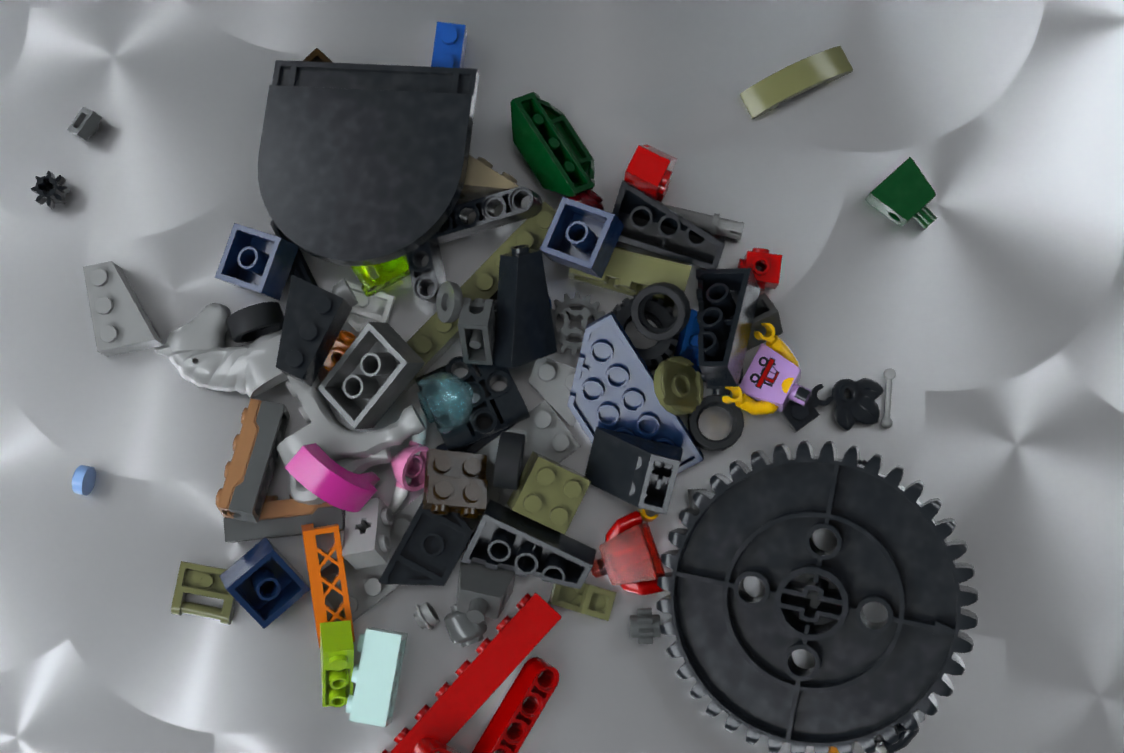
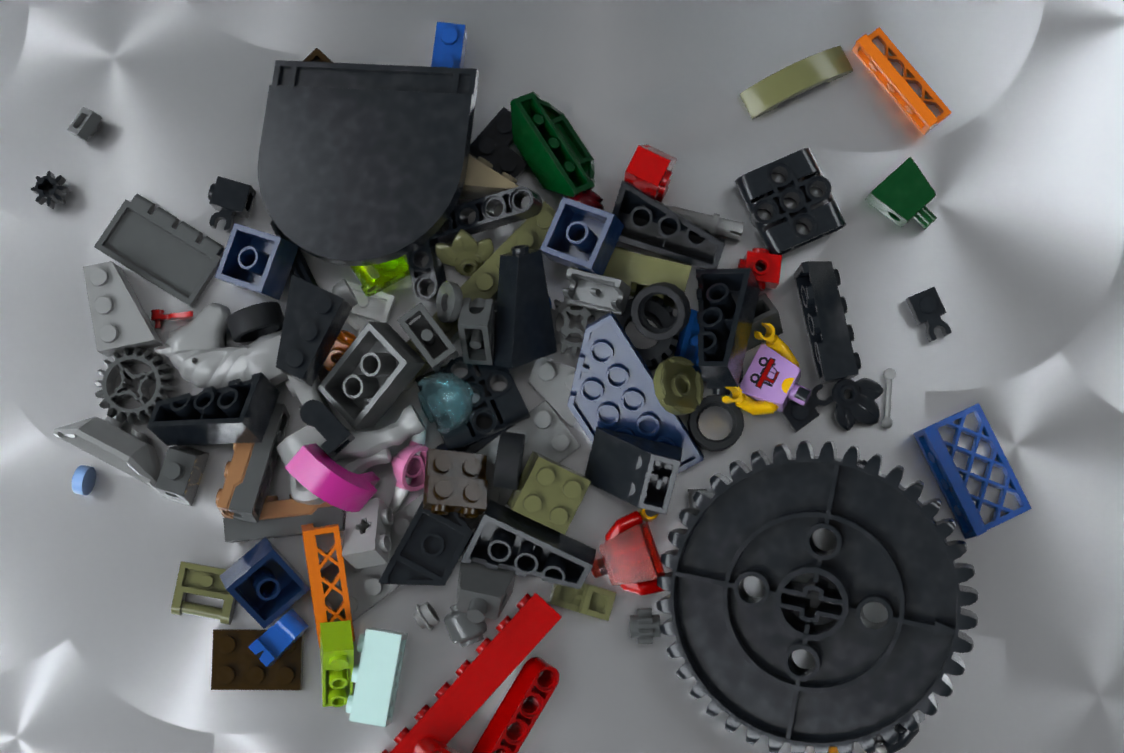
none -> light grey wedge [53,415,161,489]
none -> dark grey hinge [94,194,224,308]
none -> dark grey gear [94,347,176,425]
none -> black wedge [147,372,280,446]
none -> red piece [151,309,193,329]
none -> dark grey torso [155,445,210,506]
none -> black brick [208,176,256,233]
none -> dark brown plate [211,629,304,690]
none -> blue leg [248,609,309,667]
none -> black leg [300,400,355,458]
none -> dark grey brick [397,303,459,373]
none -> olive plate [435,229,494,276]
none -> black plate [469,107,529,180]
none -> dark grey hinge [562,268,631,316]
none -> black connector [735,148,846,255]
none -> black wedge [793,261,861,385]
none -> orange fence [852,27,952,135]
none -> black plate [906,287,952,342]
none -> blue fence [913,403,1032,539]

